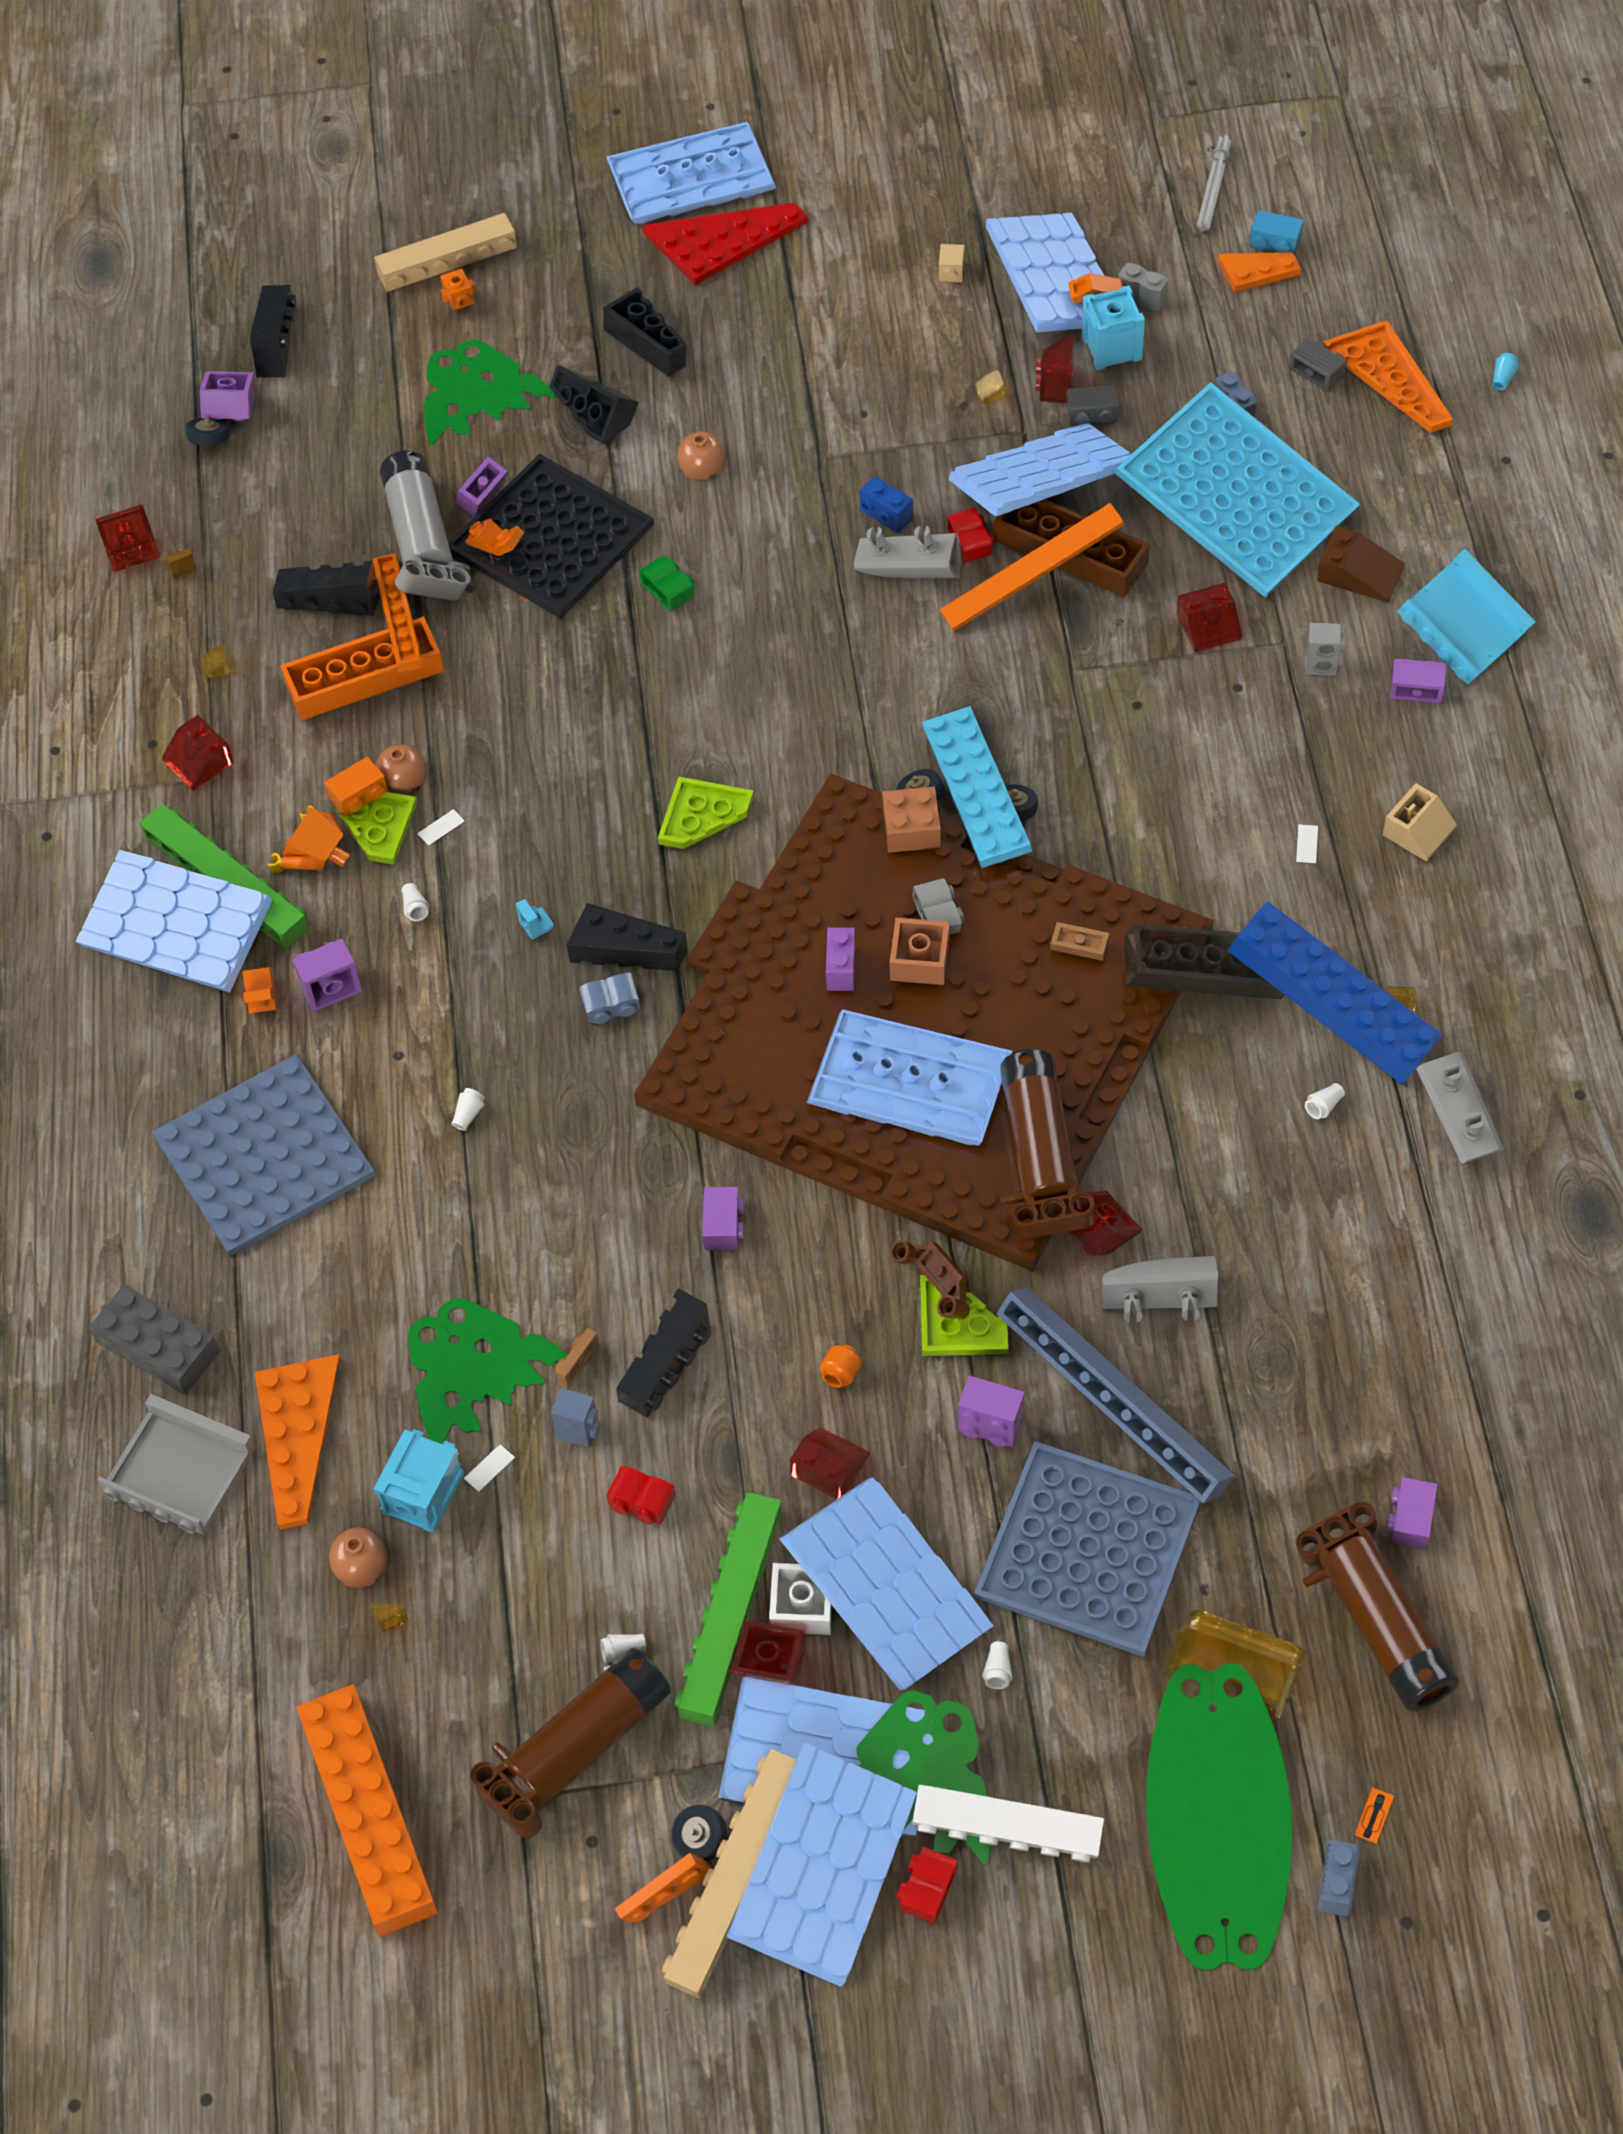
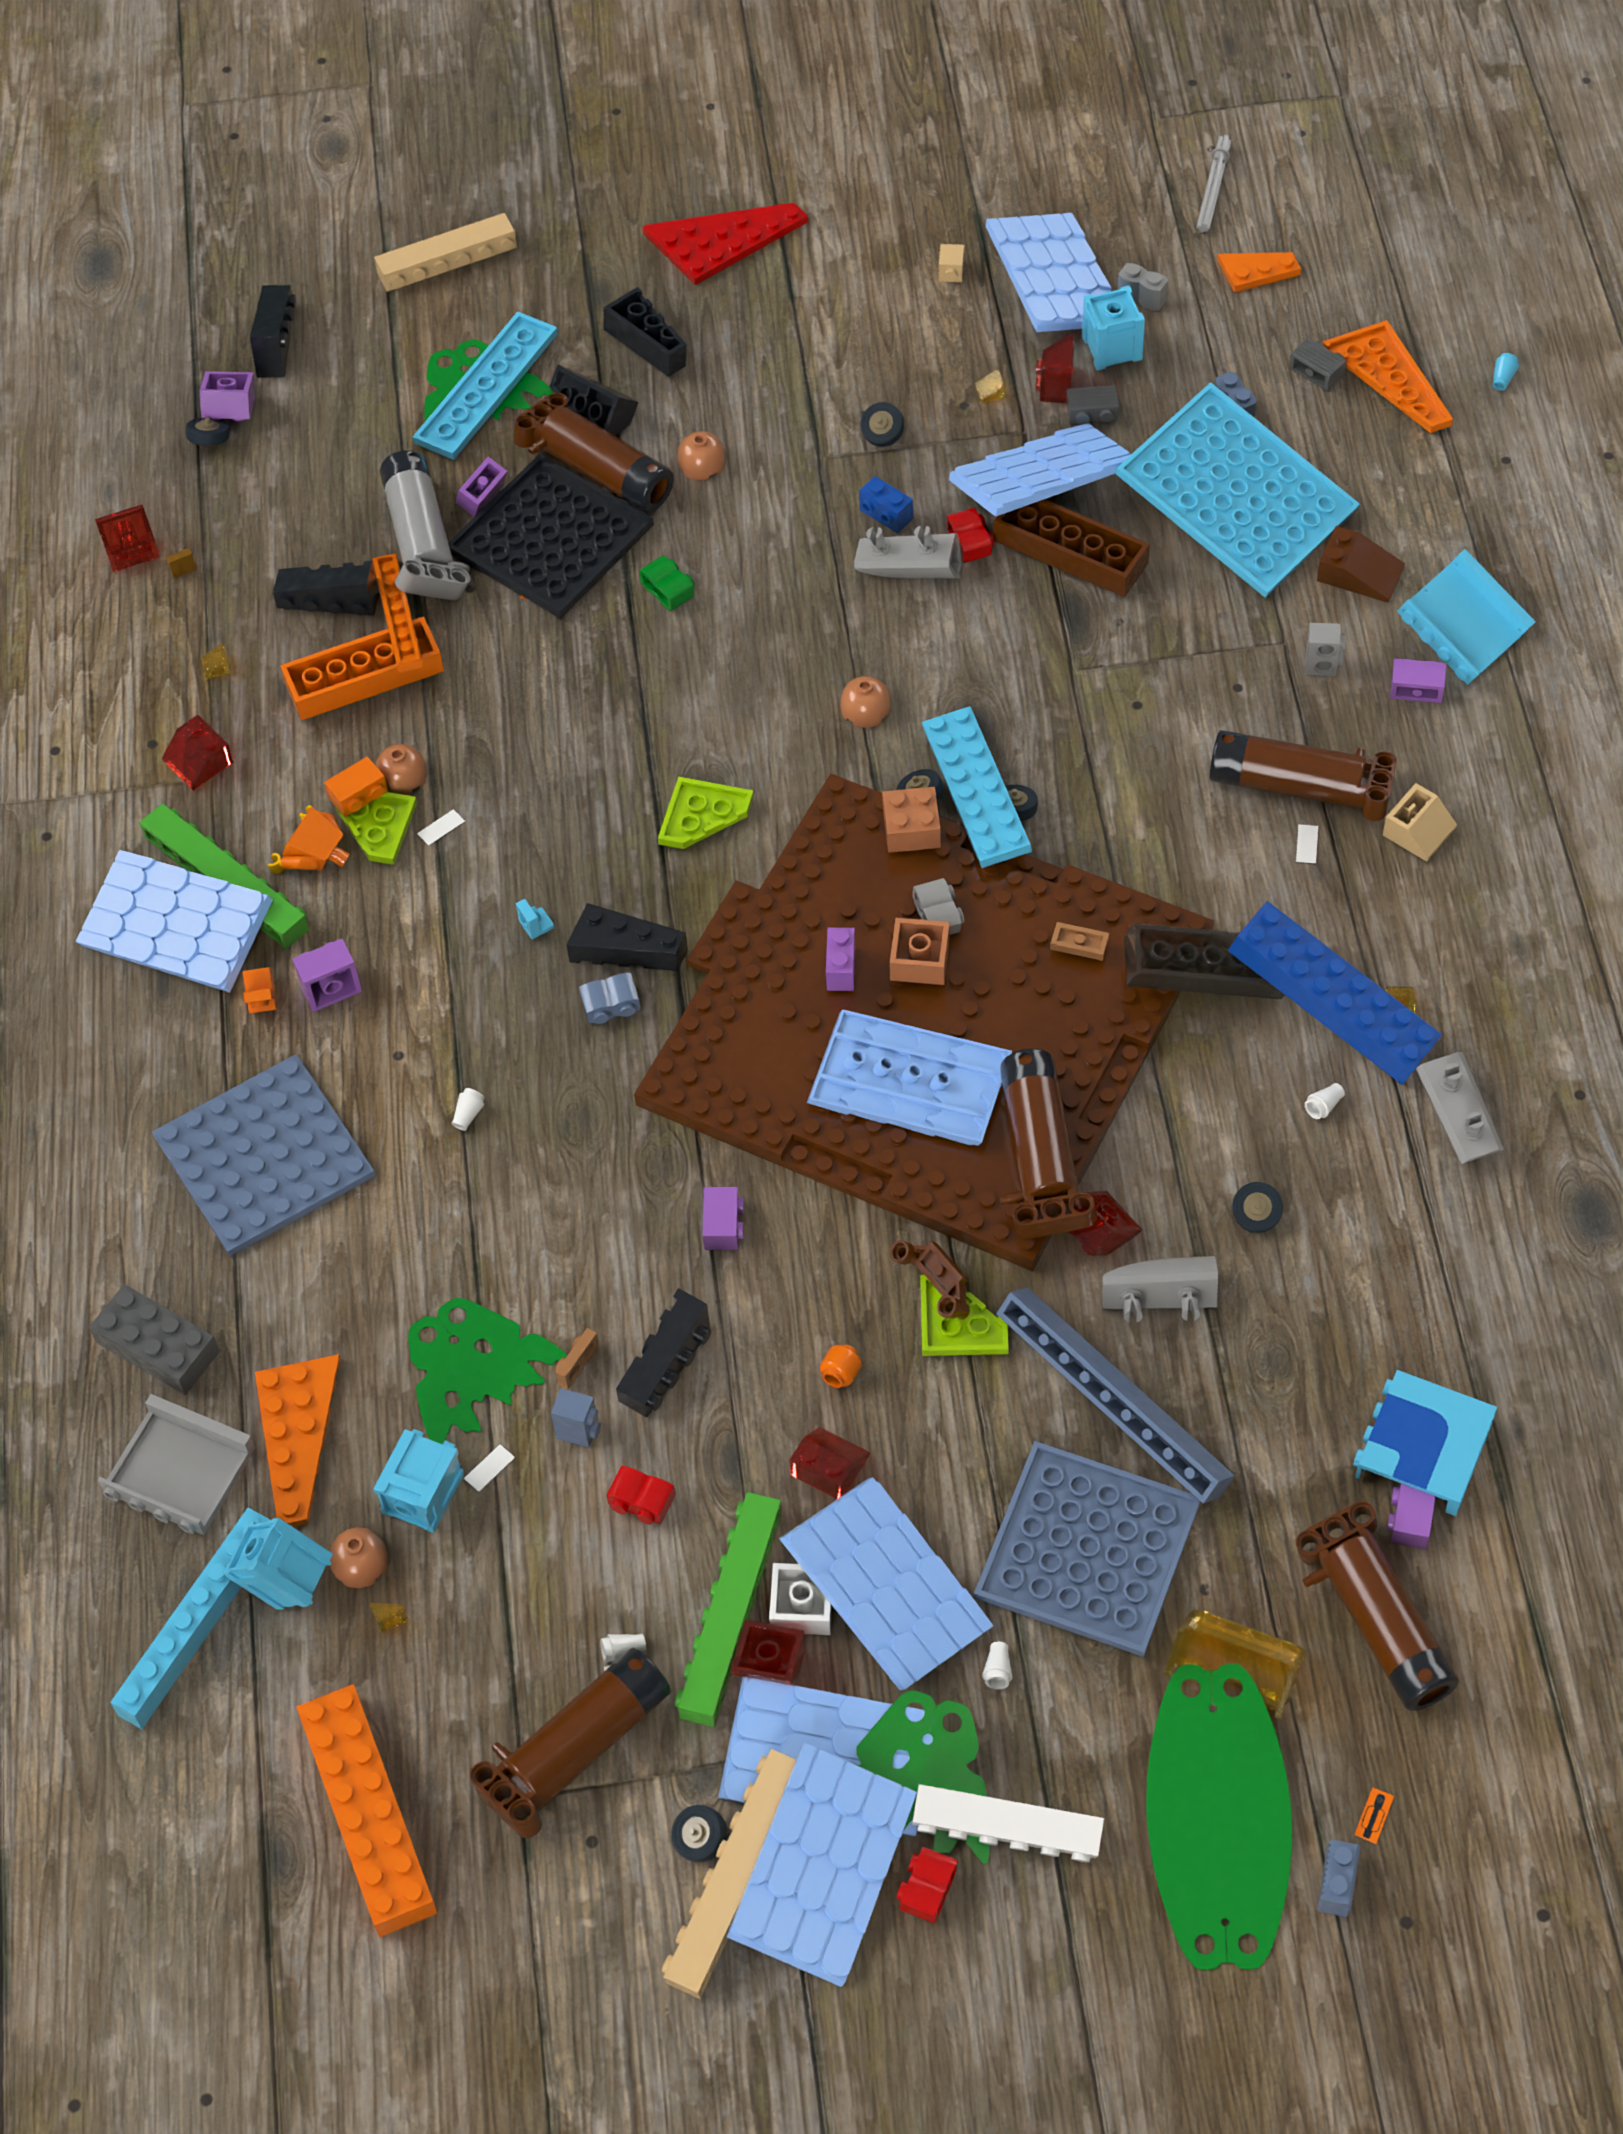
white cone [401,883,429,921] -> none
orange brick [440,268,476,311] -> none
orange slope [465,519,524,556] -> none
light blue piece [607,122,777,224] -> none
orange wing [615,1853,714,1923] -> none
orange tile [940,503,1124,632] -> none
medium lavender brick [958,1375,1025,1448] -> none
orange slope [1068,273,1123,305] -> none
clear red slope [1177,583,1242,652] -> none
dark azure brick [1249,210,1304,256] -> none
none -> medium azure brick [110,1508,272,1729]
none -> medium azure container [223,1518,333,1610]
none -> medium azure plate [413,311,558,460]
none -> reddish brown piece [514,393,674,512]
none -> nougat cylinder [840,676,891,728]
none -> black wheel [860,402,904,447]
none -> reddish brown piece [1209,730,1397,821]
none -> black wheel [1232,1182,1283,1233]
none -> medium azure panel [1353,1370,1497,1516]

